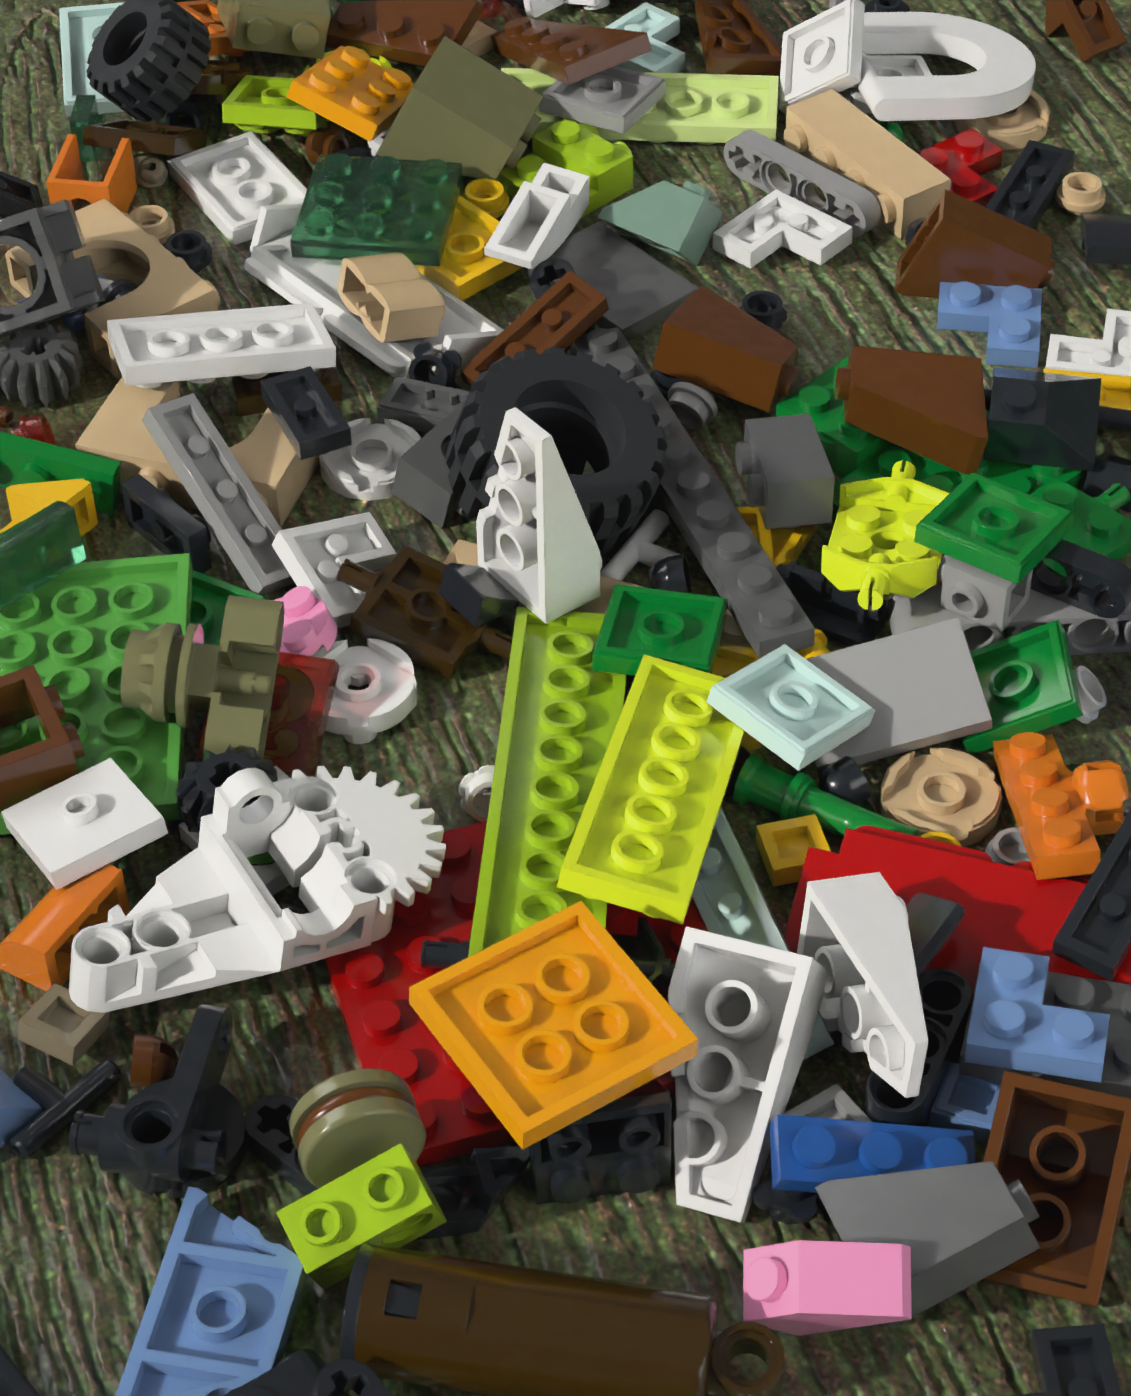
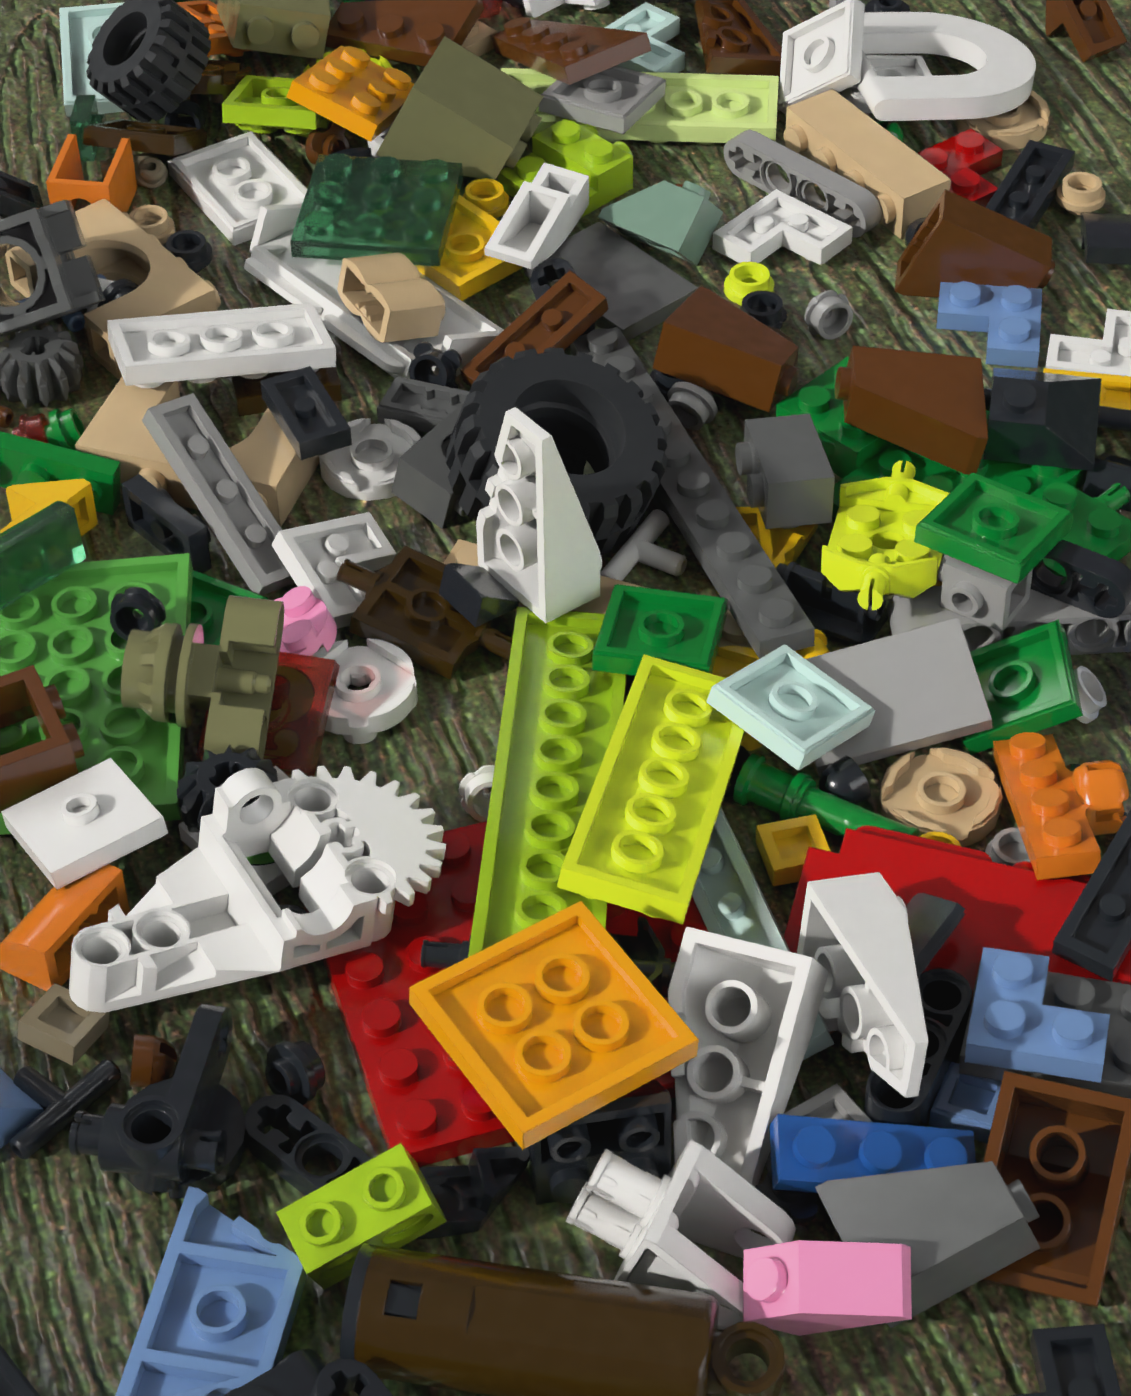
olive head [289,1068,426,1188] -> none
black hinge [649,554,692,594] -> none
none -> green plate [44,408,86,450]
none -> black plate [110,587,166,641]
none -> black plate [265,1041,325,1105]
none -> white piece [566,1139,796,1330]
none -> neon yellow plate [724,262,774,306]
none -> light grey plate [804,290,853,340]

